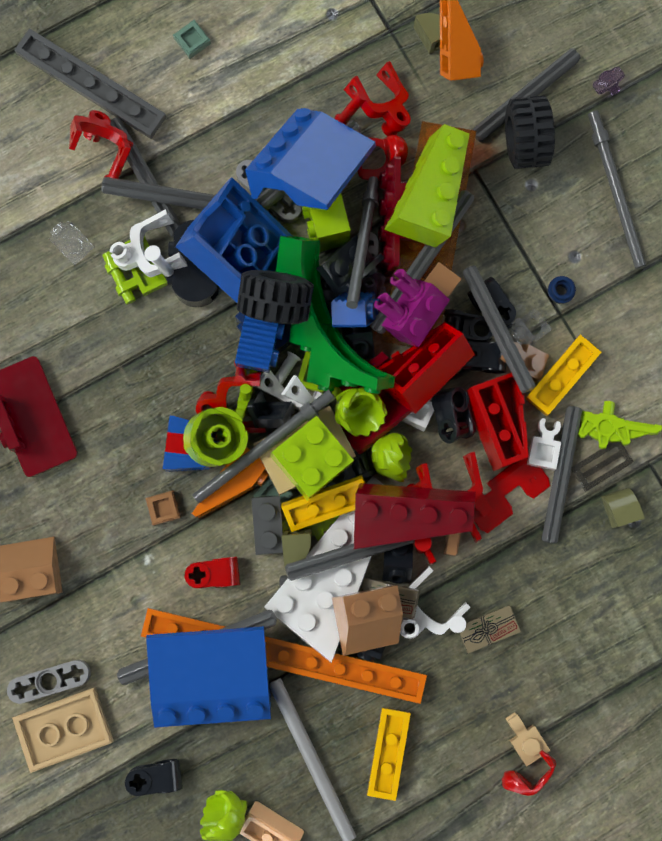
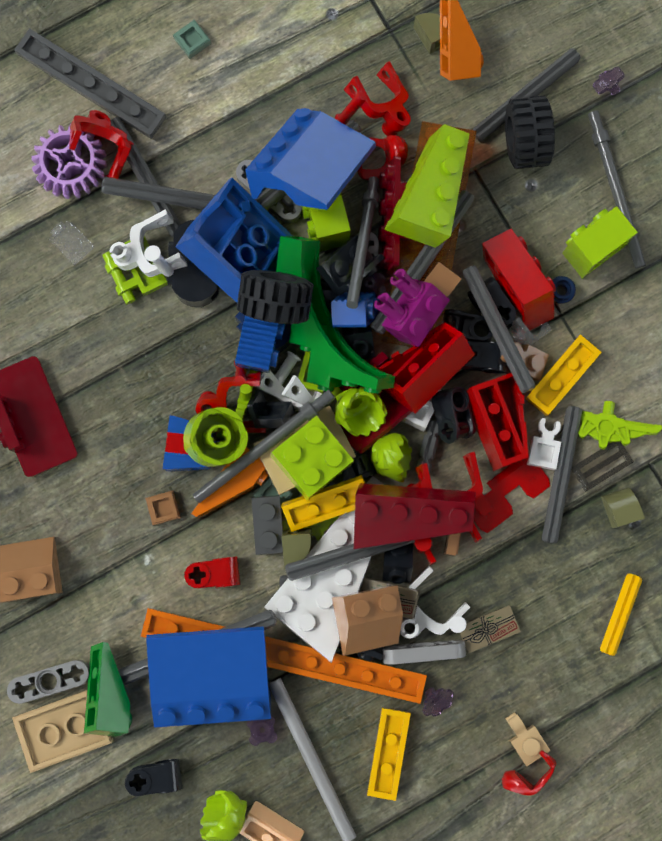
none -> lavender gear [32,124,107,200]
none -> green slope [84,642,132,737]
none -> clear purple plate [247,715,278,746]
none -> light grey beam [382,640,466,664]
none -> dark grey axle [415,420,439,474]
none -> clear purple plant [422,687,454,717]
none -> red wedge [482,228,556,333]
none -> lime brick [562,206,638,279]
none -> yellow axle [600,573,642,656]

